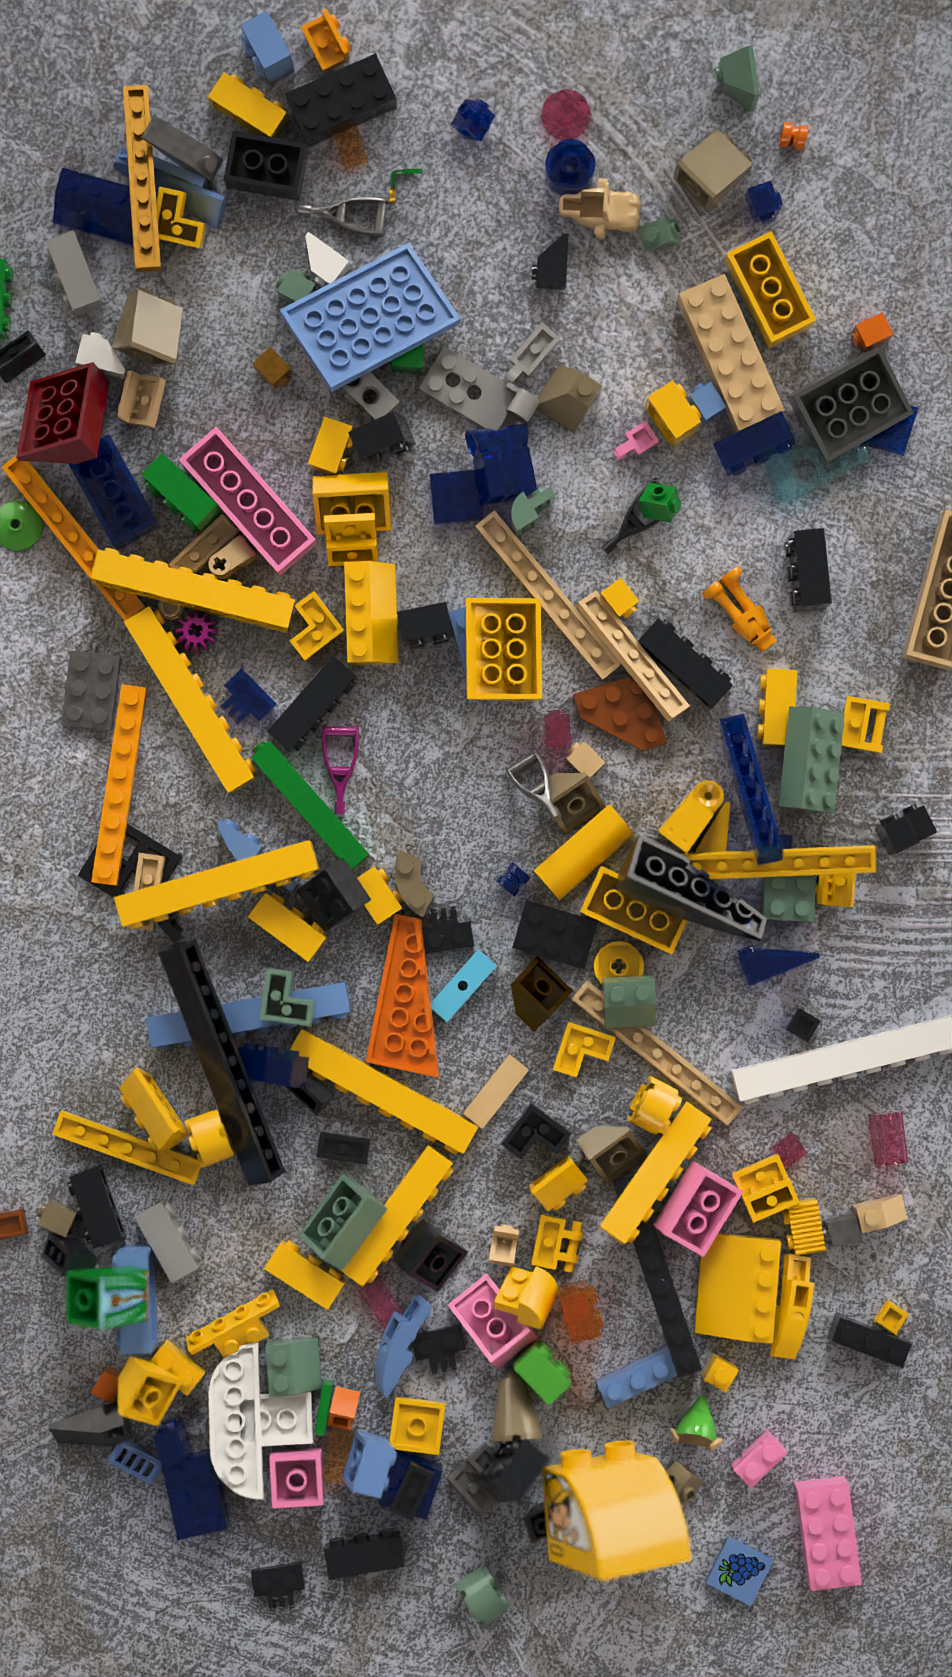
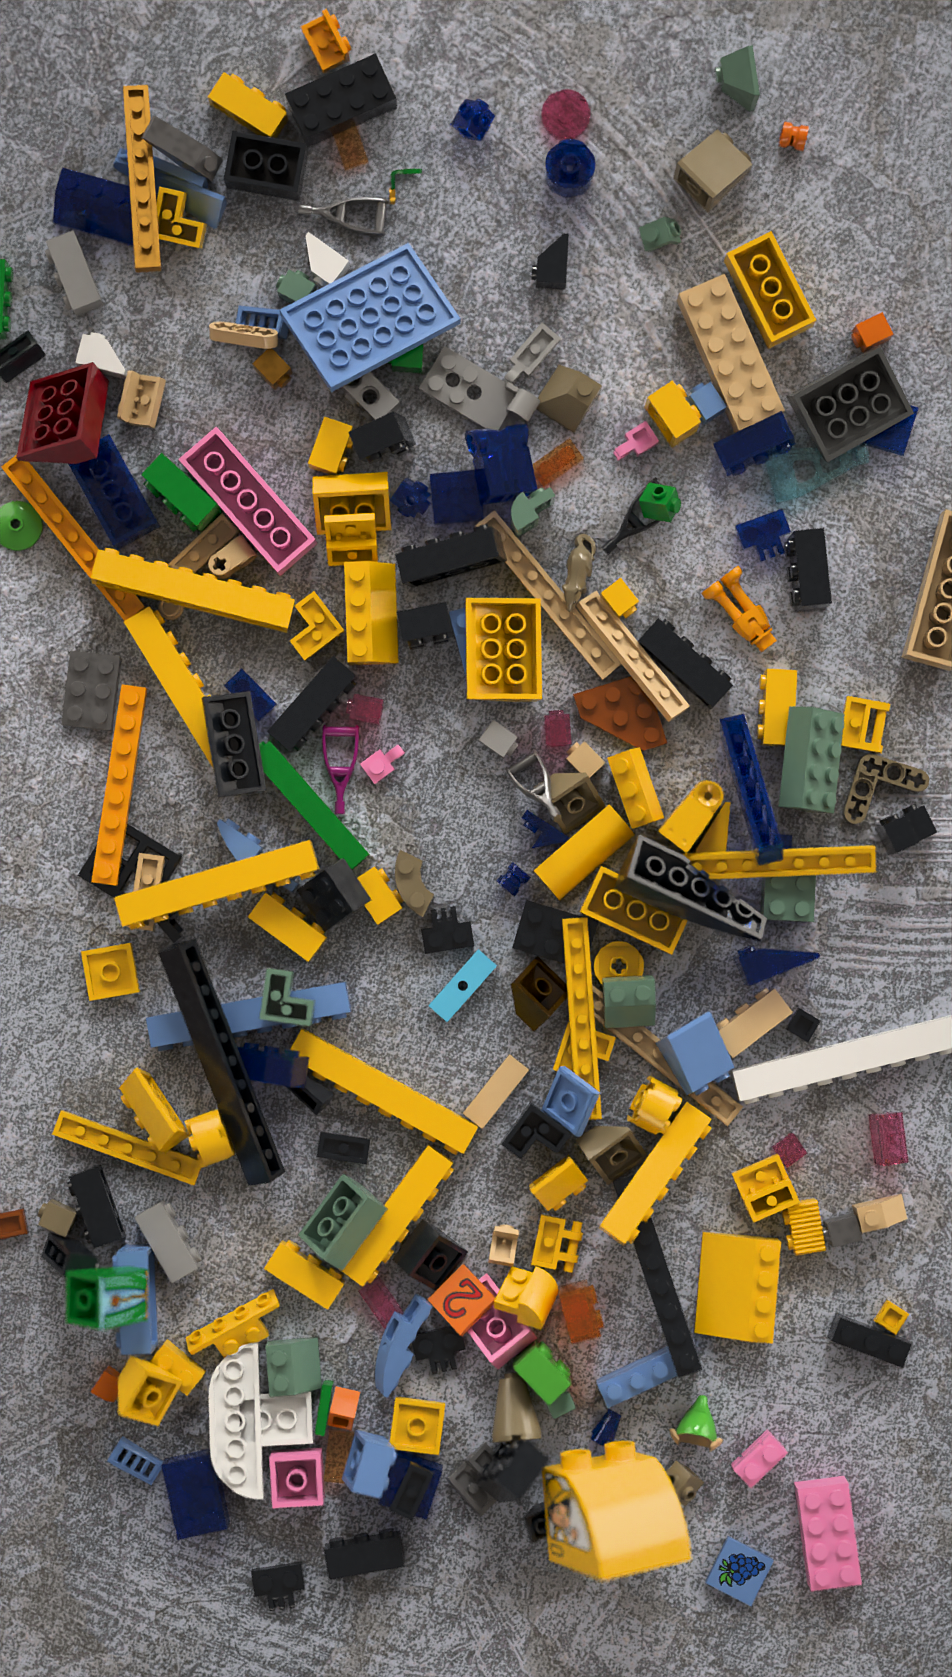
black slope [48,1401,132,1447] -> none
slope [111,287,183,366] -> none
clear blue brick [153,1417,192,1466] -> none
magenta gear [175,610,218,653] -> none
medium blue brick [240,11,295,86] -> none
orange wing [365,914,439,1077] -> none
sand green brick [454,1566,511,1629] -> none
tan piece [559,178,642,239] -> none
bright pink brick [653,1160,743,1257] -> none
yellow brick [701,1353,739,1392] -> none
clear blue brick [745,181,783,224] -> none
yellow slope [770,1254,814,1360] -> none
yellow bracket [815,873,856,907] -> none
none -> yellow plate [81,943,140,1001]
none -> black slope [201,691,267,797]
none -> tan beam [209,322,278,349]
none -> medium blue slope [235,306,289,339]
none -> clear pink brick [346,694,384,726]
none -> bright pink plate [360,745,405,784]
none -> clear blue brick [389,477,432,518]
none -> black brick [395,524,507,588]
none -> orange tile [427,1264,496,1336]
none -> light grey brick [479,720,519,759]
none -> clear blue slope [521,810,569,849]
none -> clear orange plate [529,438,584,488]
none -> medium blue tile [542,1066,600,1137]
none -> sand green slope [546,1391,576,1419]
none -> dark tan animal [562,534,596,612]
none -> yellow tile [562,917,602,1120]
none -> clear blue cone [590,1408,622,1447]
none -> yellow brick [607,747,664,829]
none -> medium blue slope [656,1011,734,1096]
none -> tan brick [716,987,793,1058]
none -> clear blue hinge [735,509,791,562]
none -> dark tan beam [842,754,930,824]

